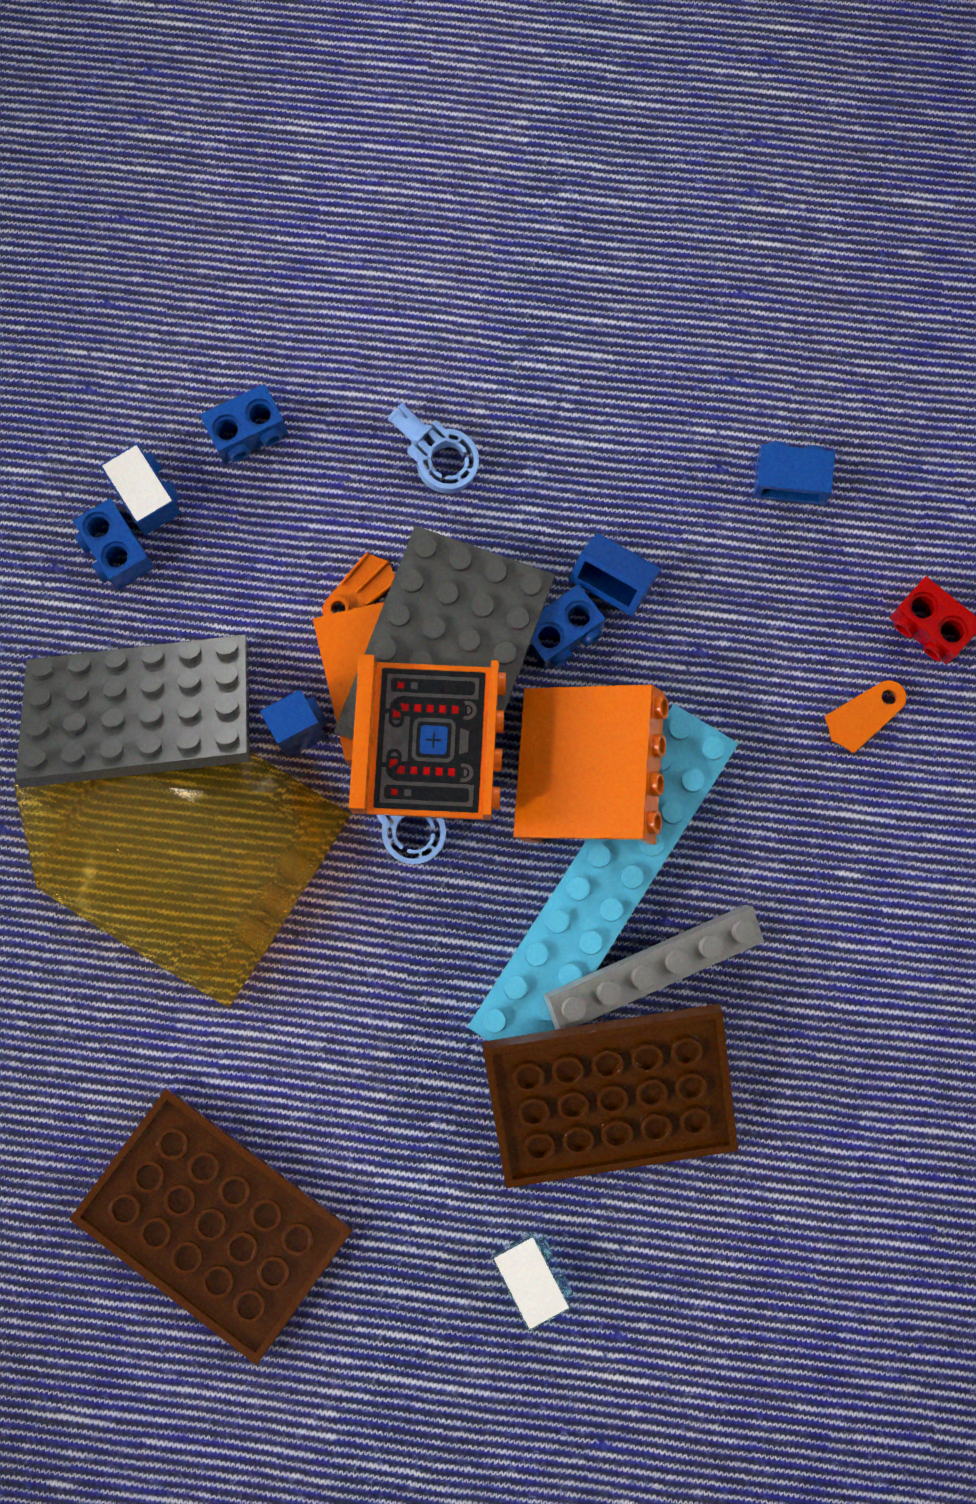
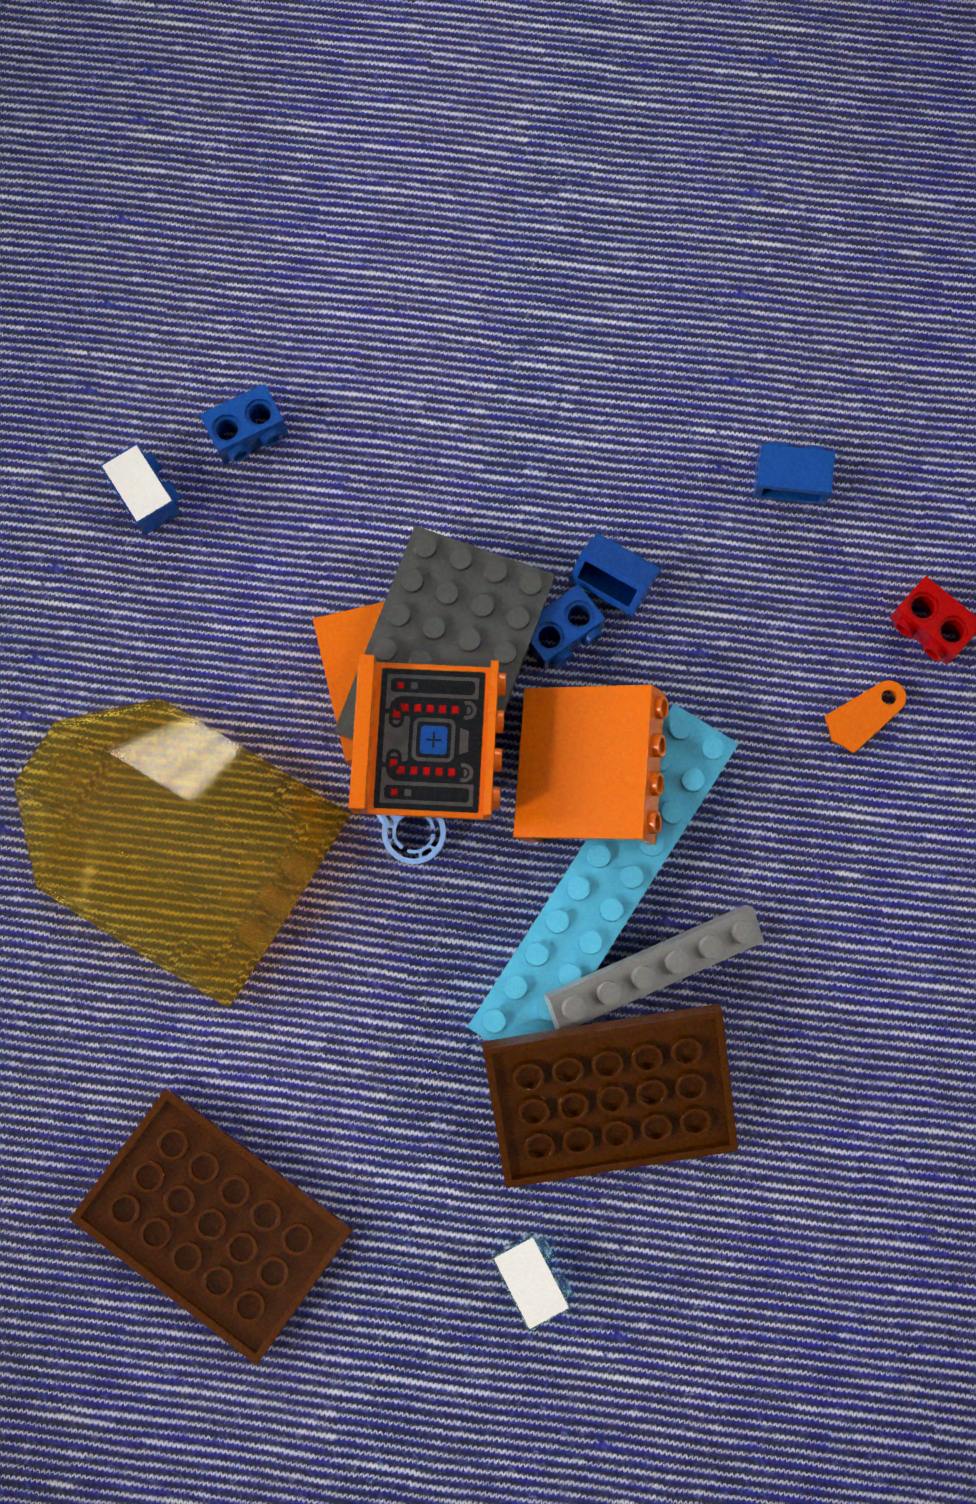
dark grey plate [15,634,250,788] -> none
blue brick [72,498,155,590] -> none
blue brick [260,689,328,758] -> none
orange piece [322,552,395,616] -> none
light blue pin [388,403,479,494] -> none

